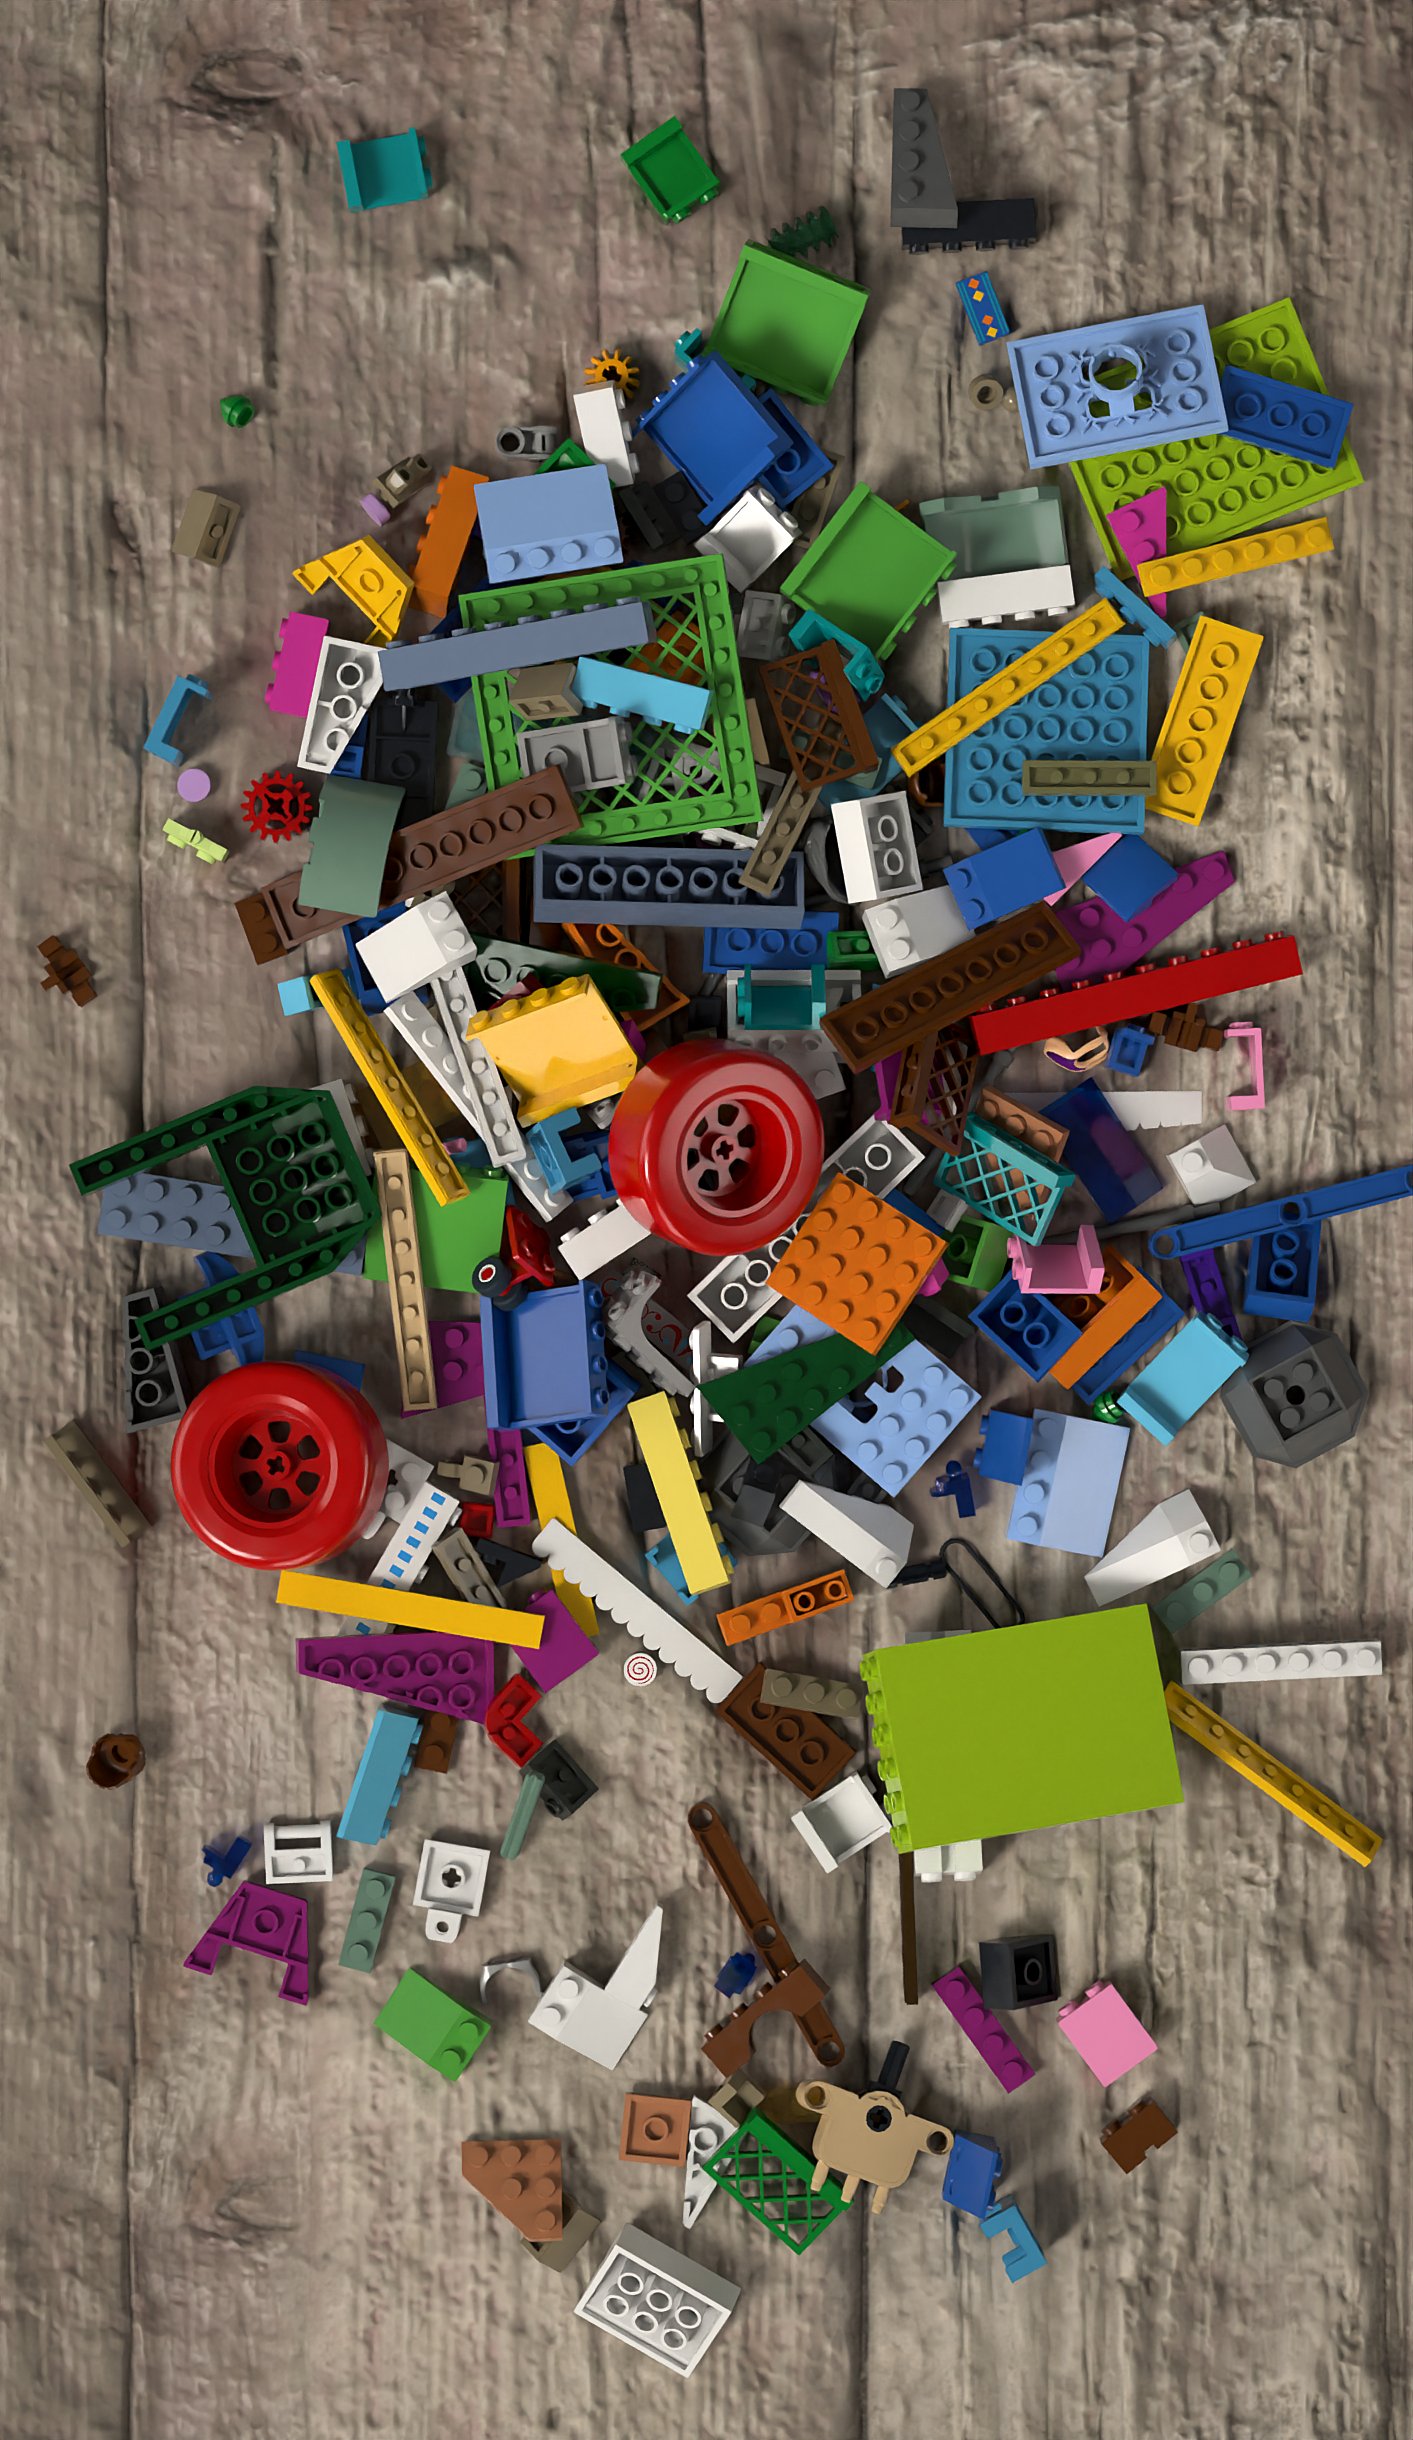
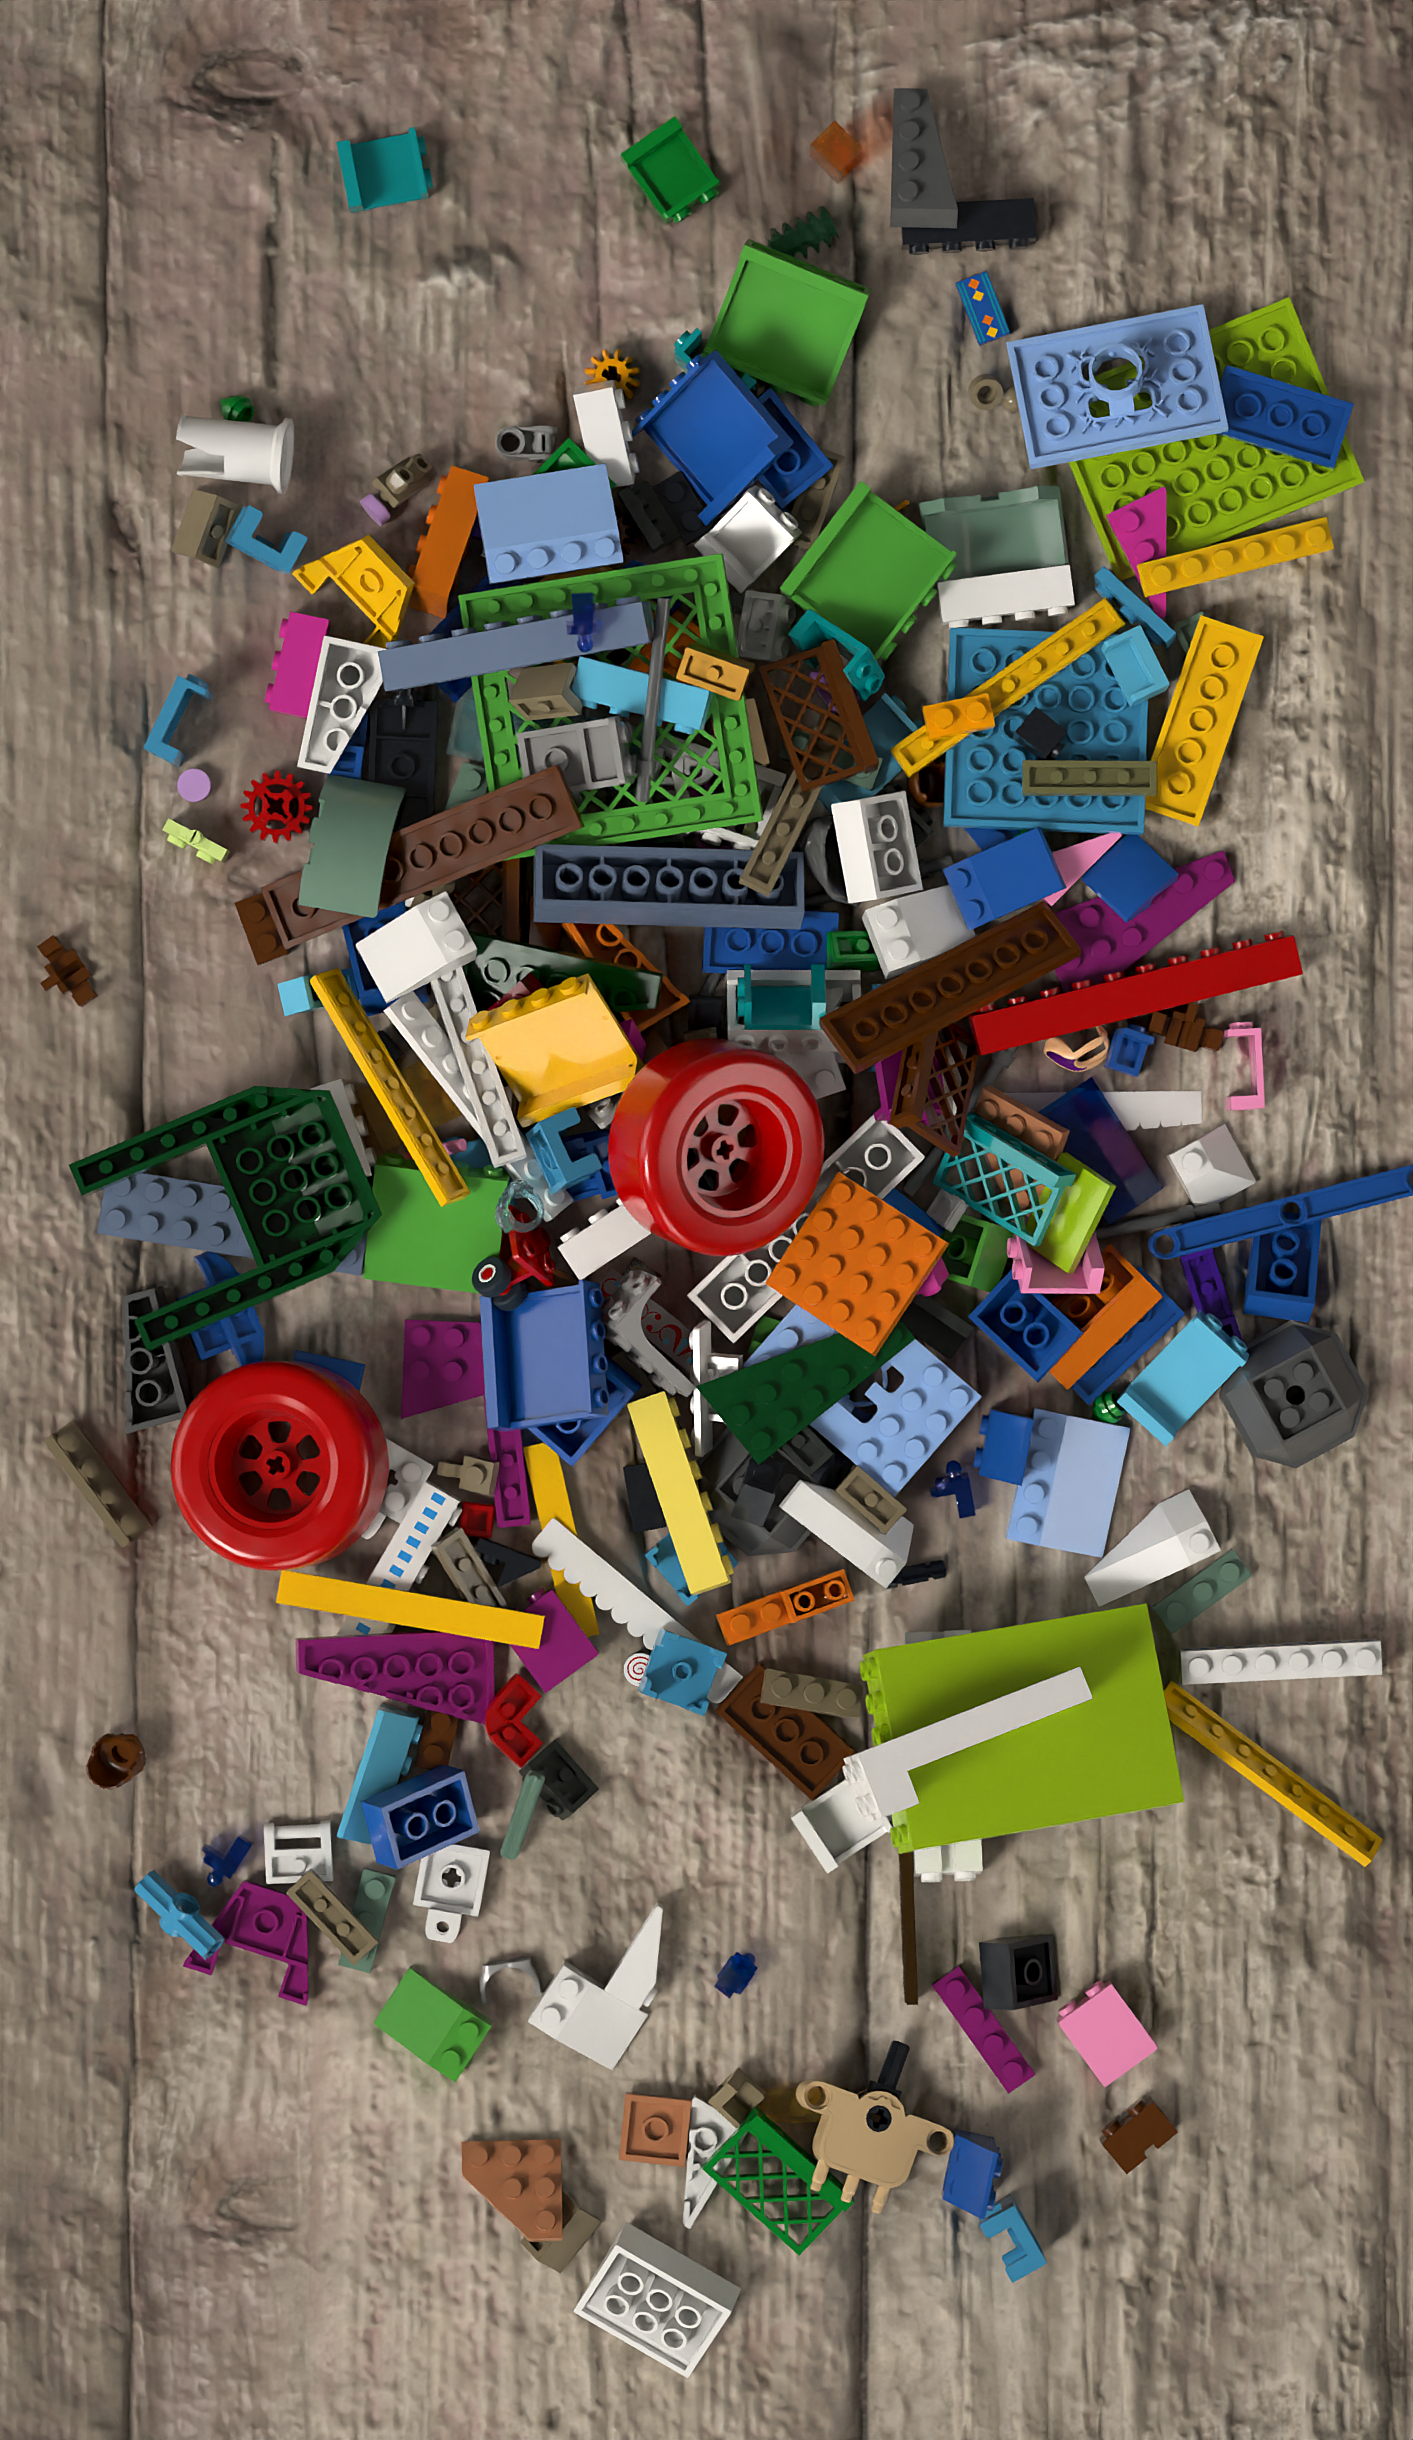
tan tile [374,1147,438,1411] -> none
reddish brown beam [687,1802,845,2067] -> none
reddish brown arch [701,1958,830,2079] -> none
black piece [939,1538,1025,1629] -> none
none -> dark azure piece [134,1870,225,1960]
none -> white piece [176,414,295,494]
none -> dark azure panel [224,505,308,574]
none -> dark tan plate [286,1869,379,1965]
none -> blue brick [361,1764,480,1870]
none -> black tile [377,1030,403,1063]
none -> clear light blue piece [495,1180,545,1233]
none -> clear blue piece [566,593,601,653]
none -> dark grey bar [635,598,671,802]
none -> dark azure panel [637,1628,727,1716]
none -> pearl gold panel [676,642,755,701]
none -> clear orange panel [810,120,862,184]
none -> dark tan panel [835,1464,908,1535]
none -> white brick [843,1667,1092,1822]
none -> light orange plate [922,693,995,741]
none -> black brick [1012,707,1067,760]
none -> lime tile [1026,1153,1116,1273]
none -> medium azure panel [1101,625,1170,708]

